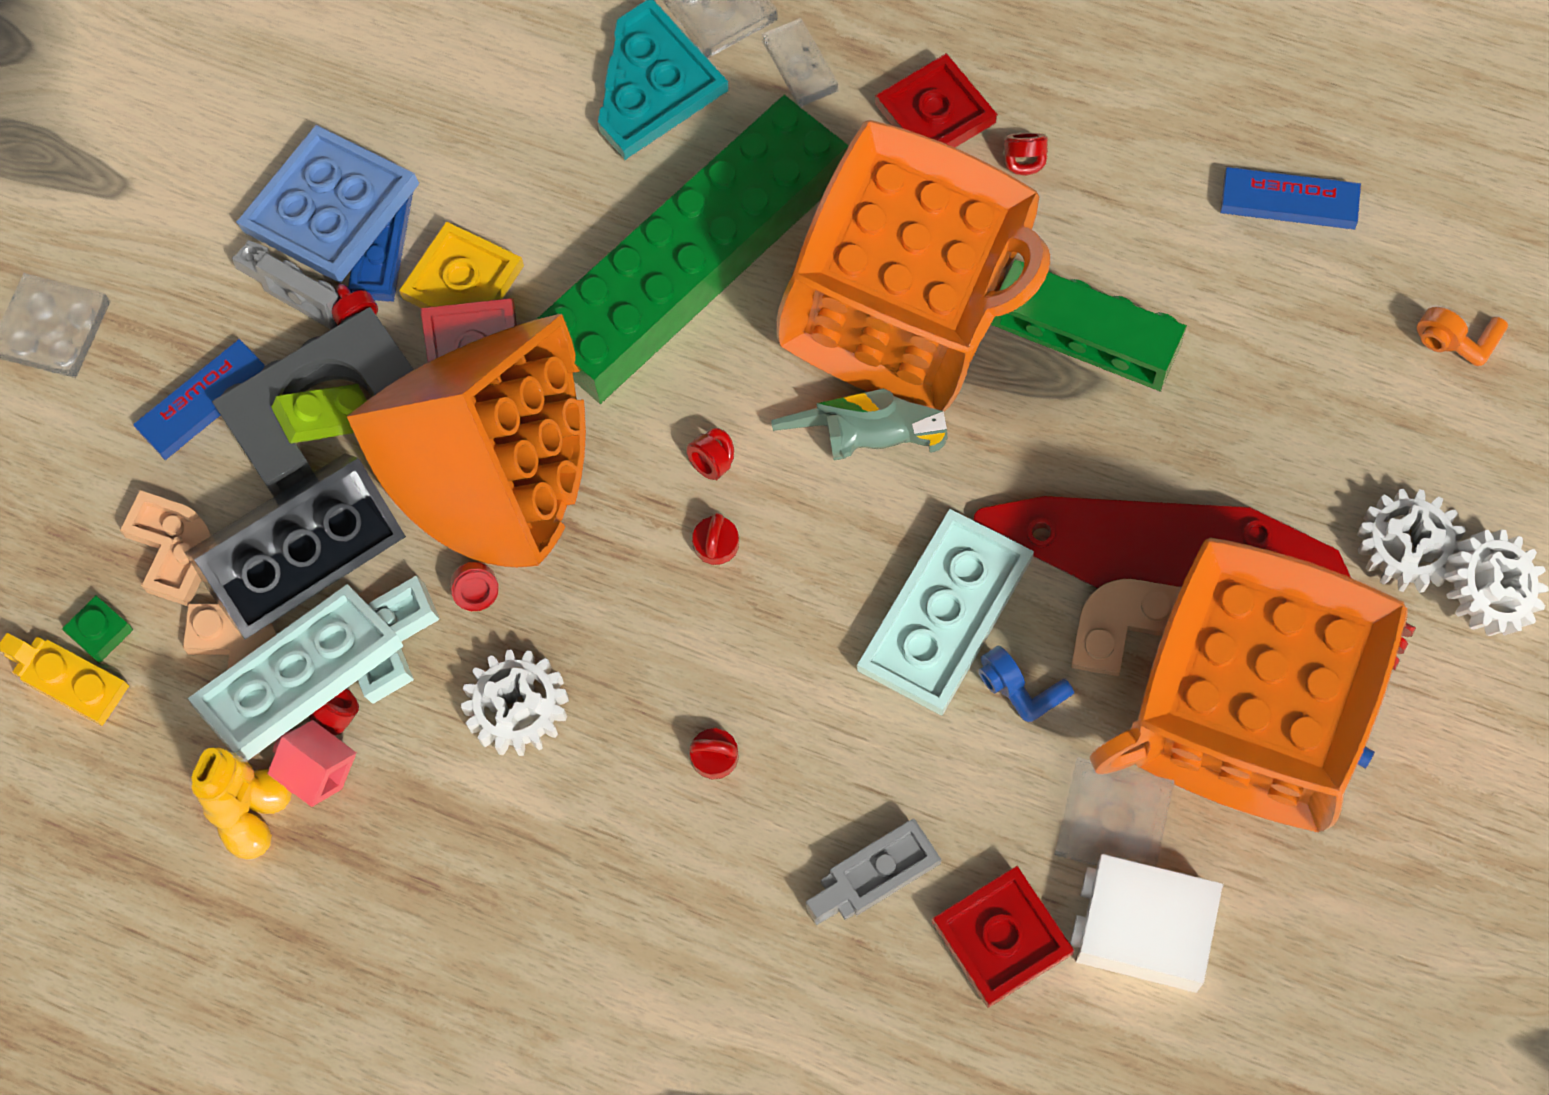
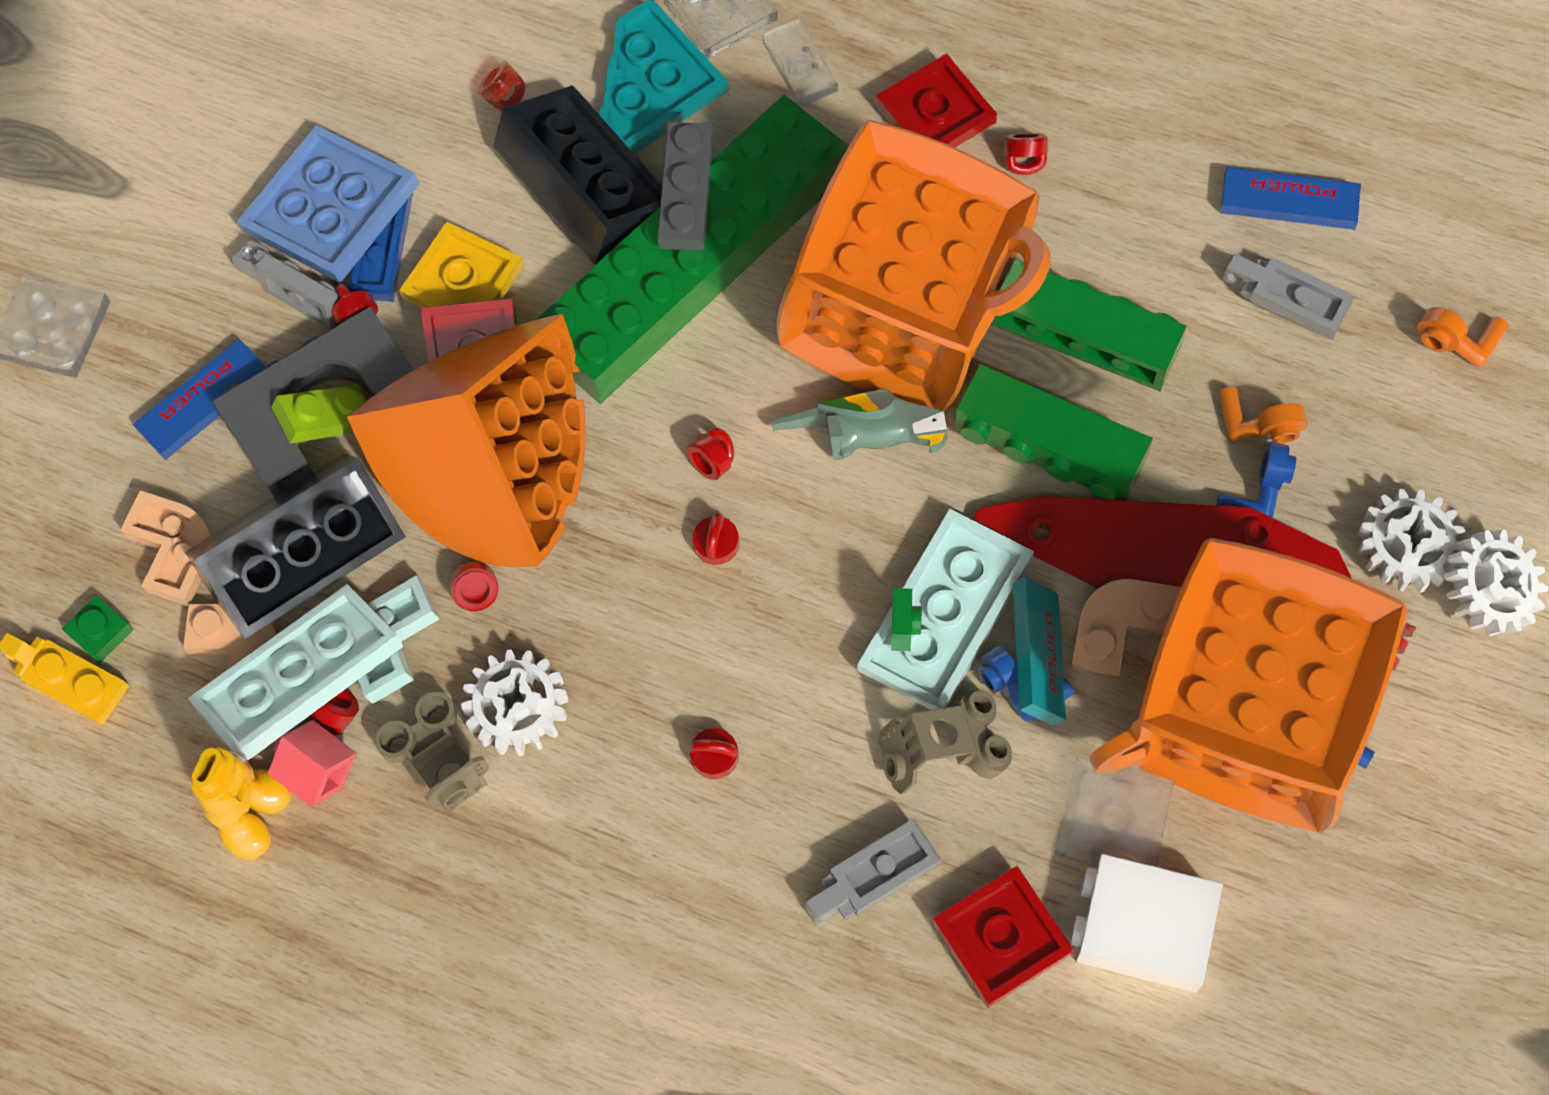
none -> dark tan piece [375,692,489,813]
none -> clear red tile [478,62,525,111]
none -> black slope [493,85,662,265]
none -> dark grey plate [658,122,714,250]
none -> dark tan piece [879,690,1012,794]
none -> green plate [891,588,922,651]
none -> green brick [955,364,1153,500]
none -> teal tile [1013,577,1067,726]
none -> blue plate [1216,441,1296,517]
none -> orange plate [1218,387,1308,444]
none -> light grey hinge [1222,254,1355,340]

